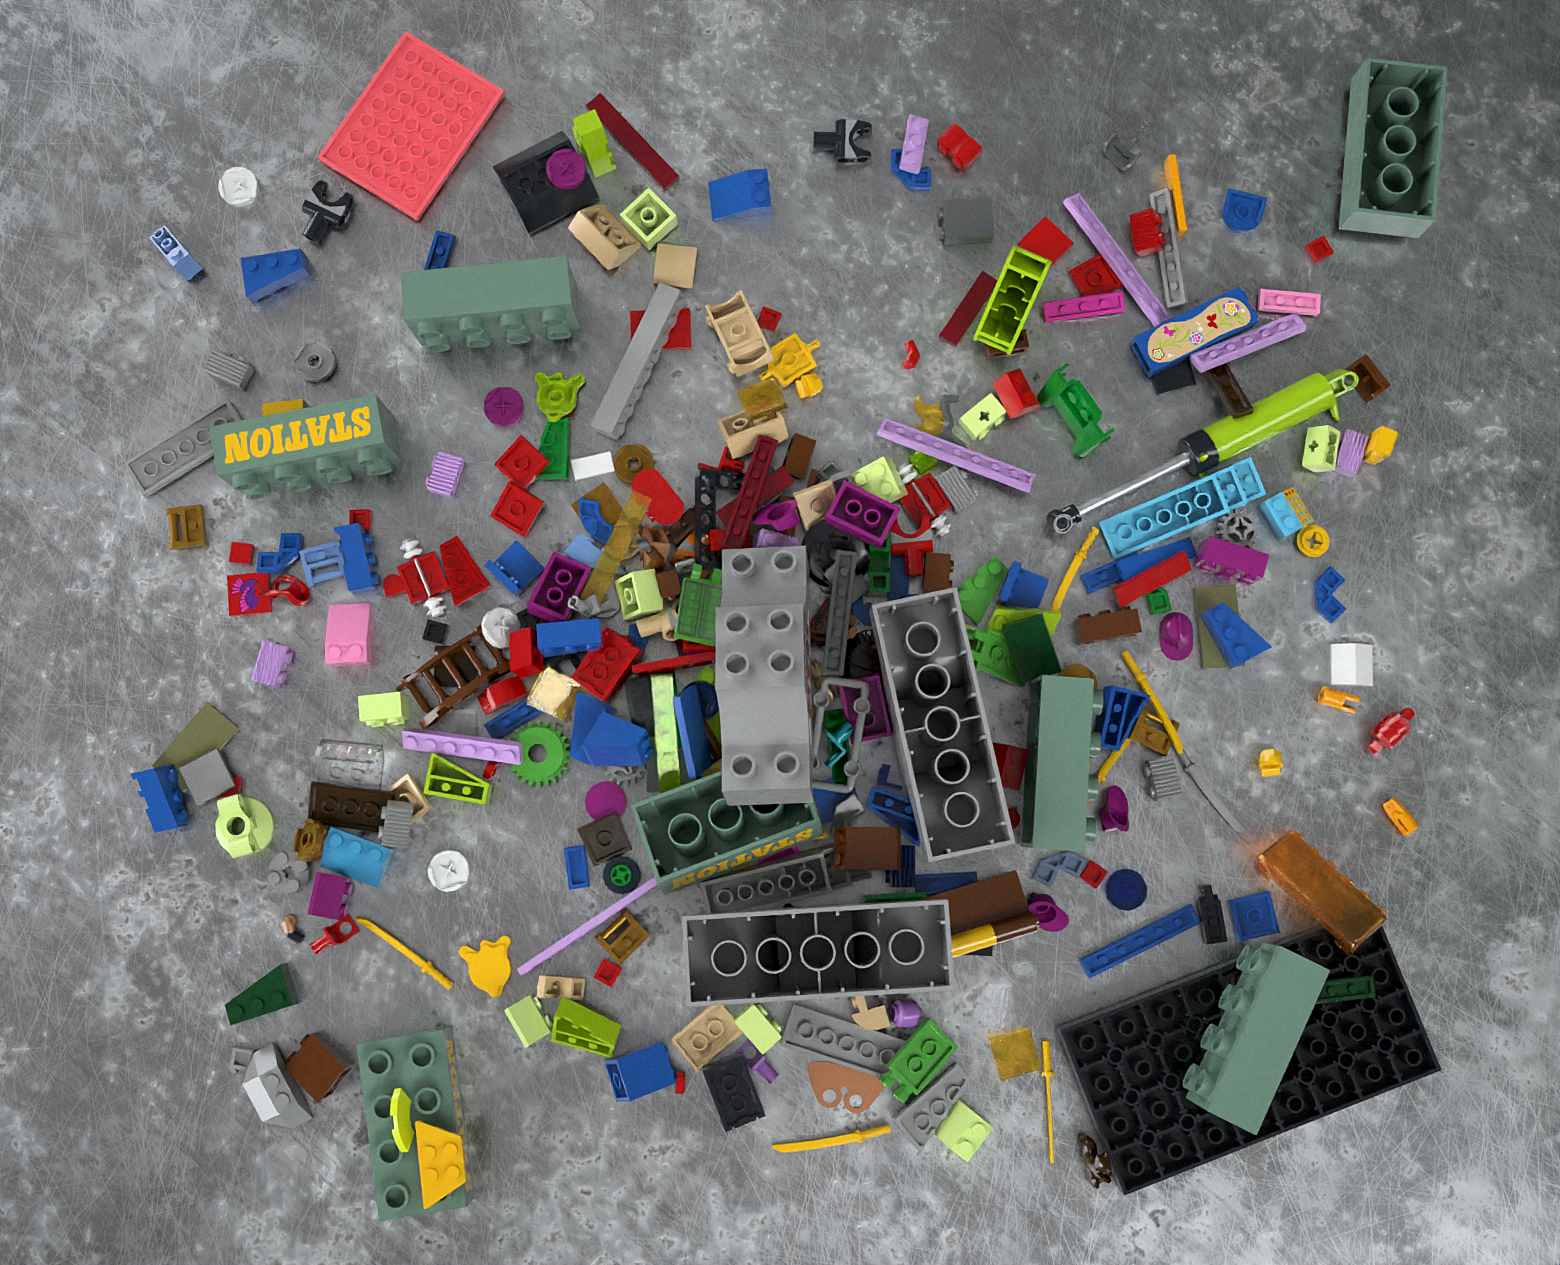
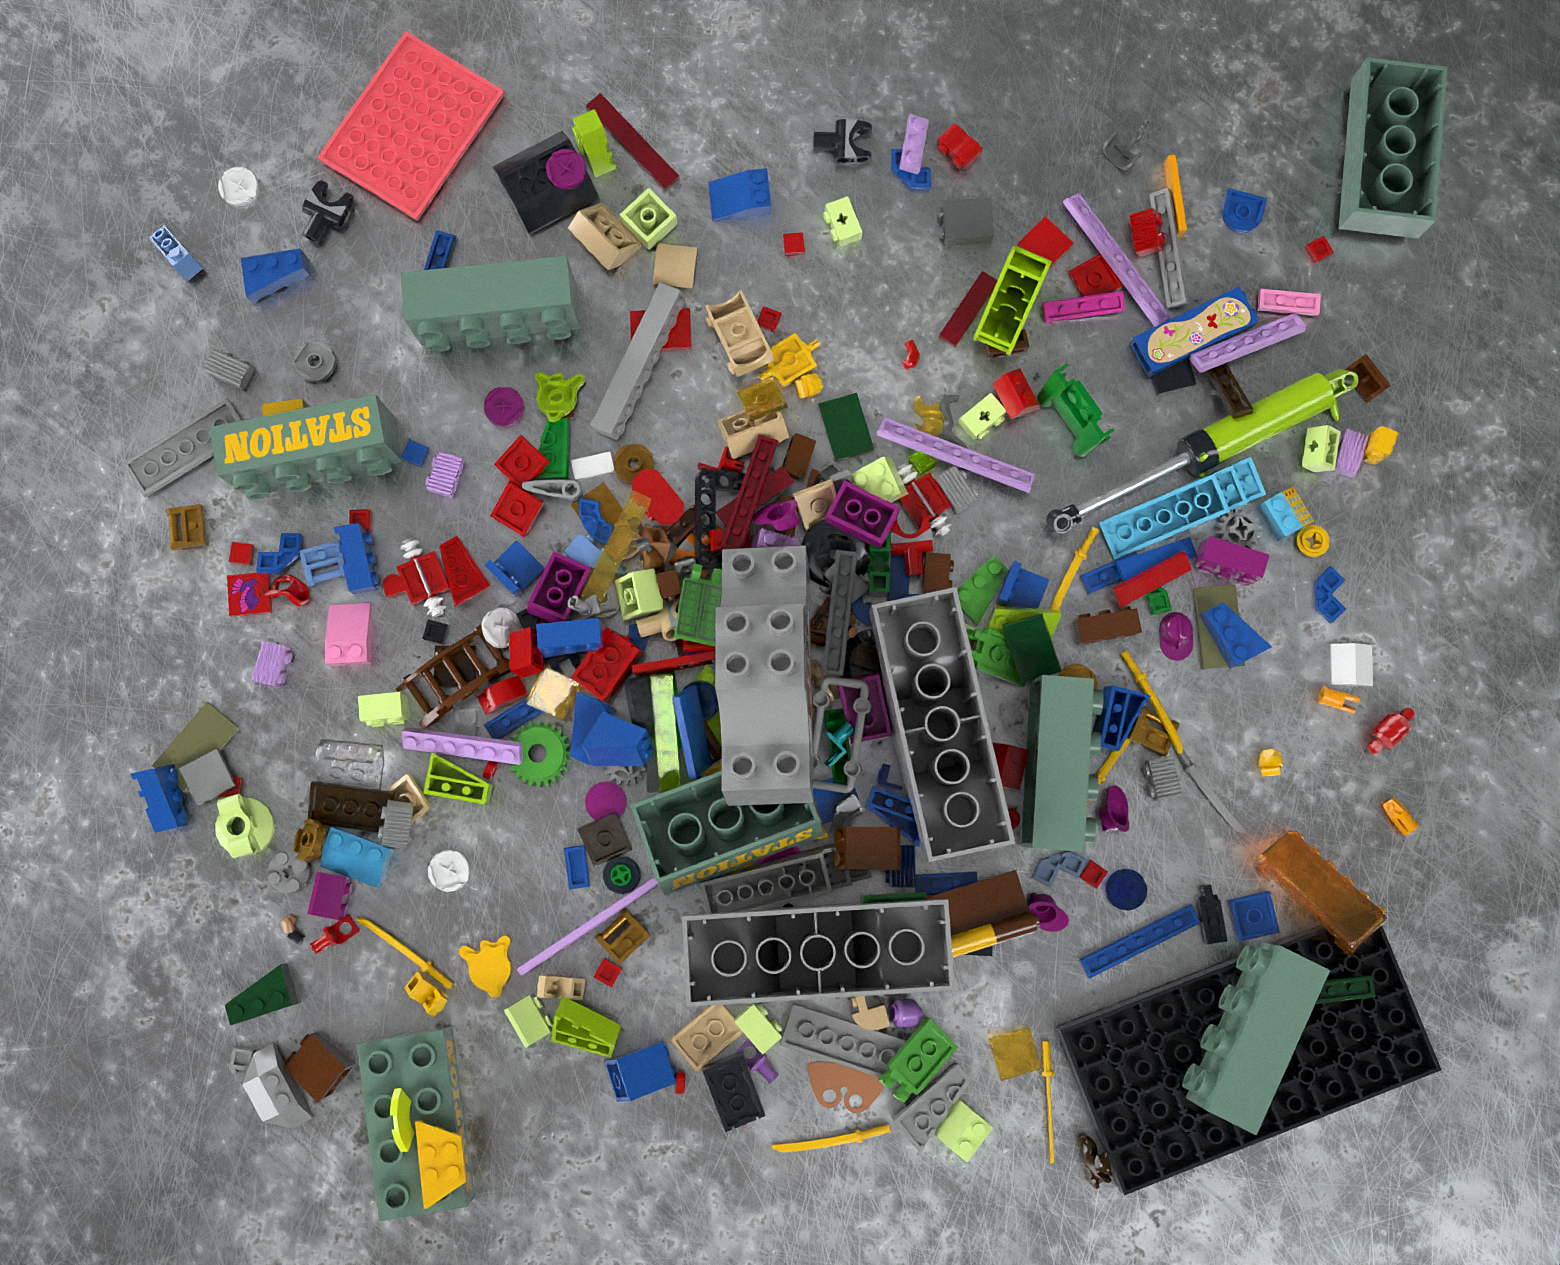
none -> blue tile [401,439,429,467]
none -> yellow brick [404,971,448,1017]
none -> light grey piece [522,480,583,503]
none -> red tile [783,232,805,255]
none -> dark green tile [818,393,874,462]
none -> yellowish green brick [823,196,862,247]

